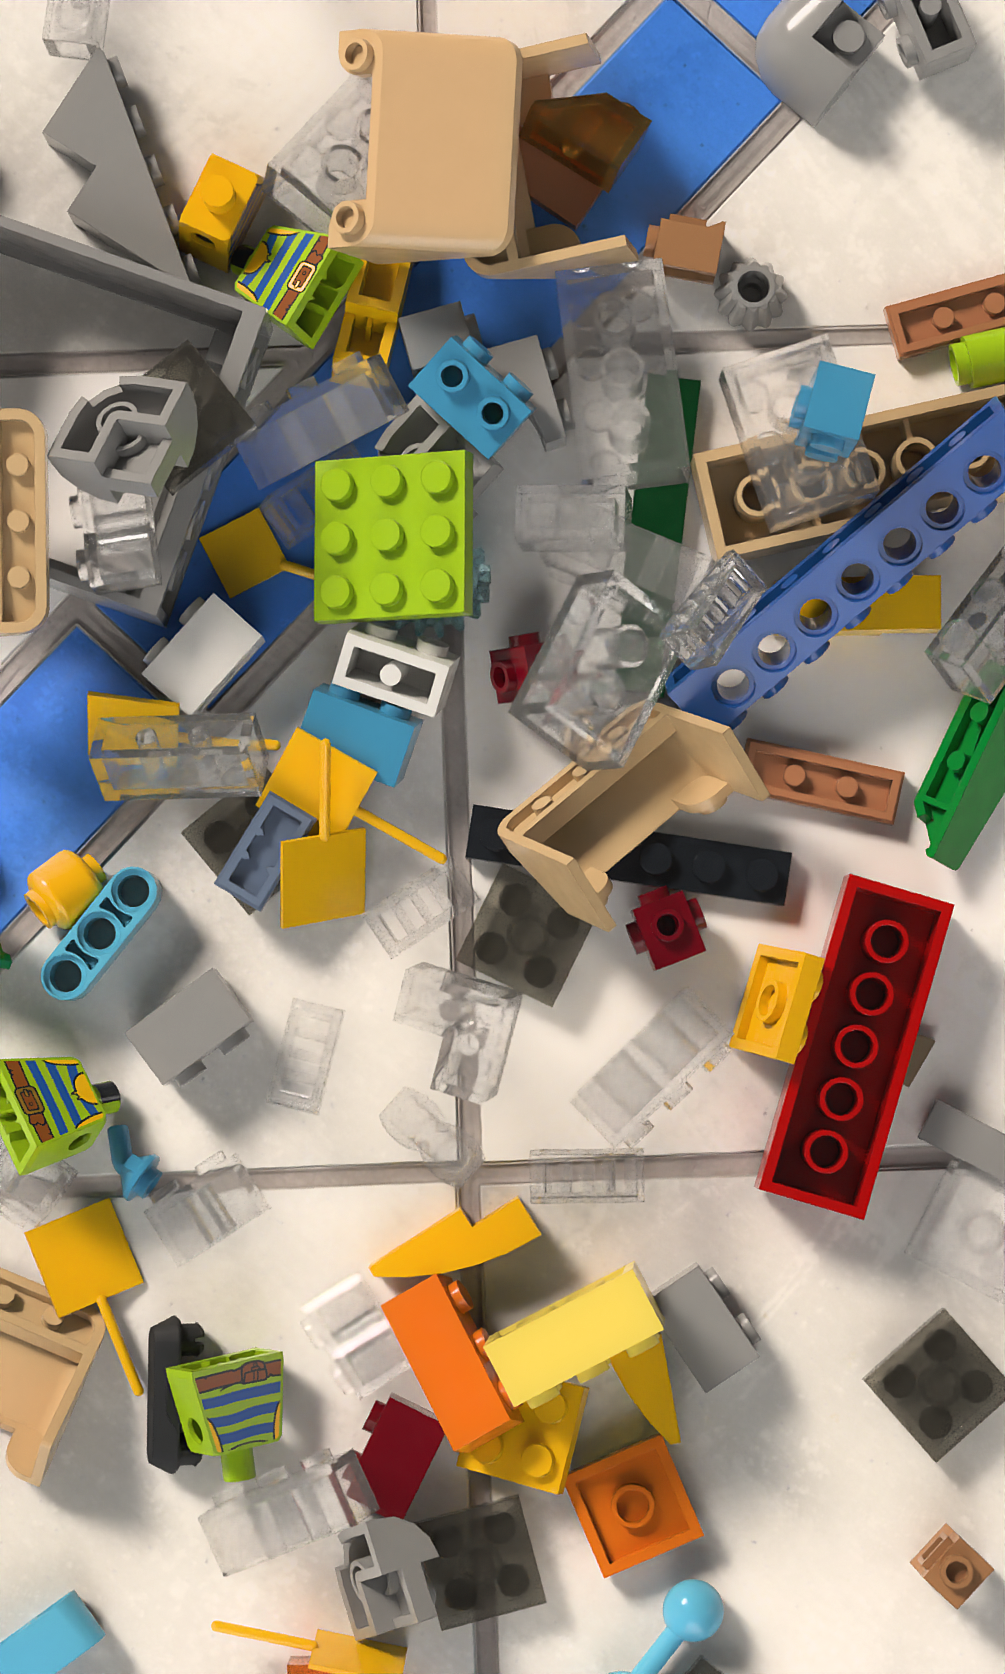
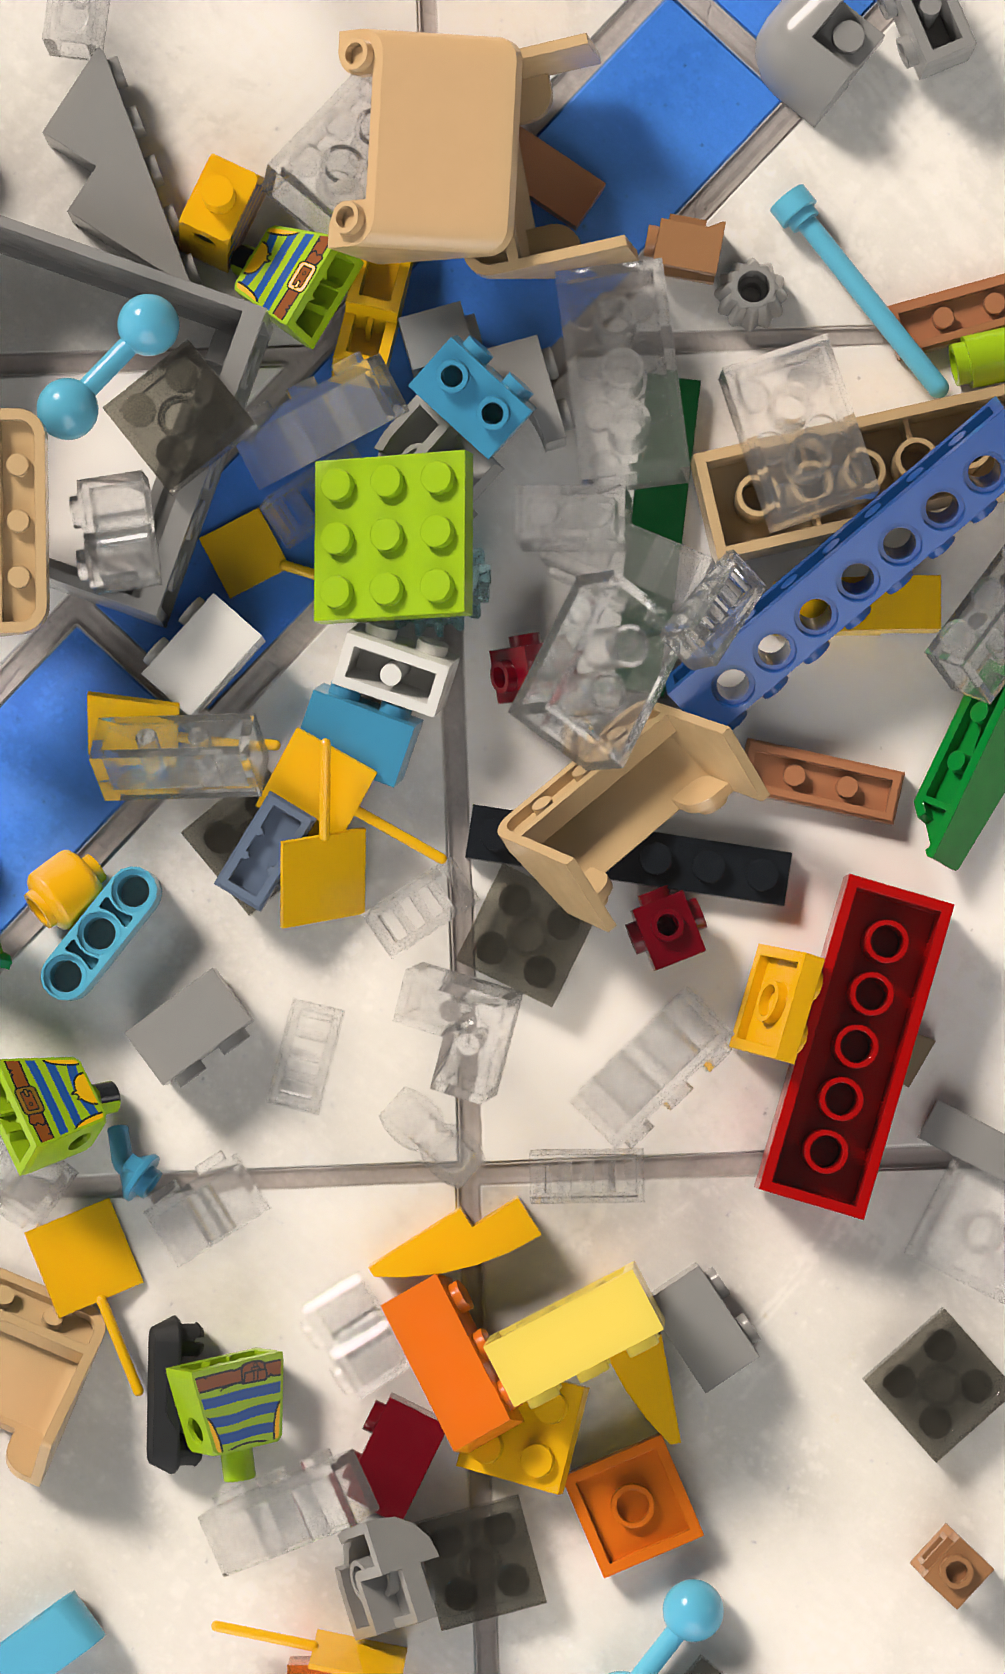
light grey brick [47,375,198,504] -> none
clear orange slope [519,92,652,193] -> none
dark azure brick [788,360,876,463] -> none
none -> medium azure piece [36,294,180,440]
none -> medium azure piece [770,184,949,398]

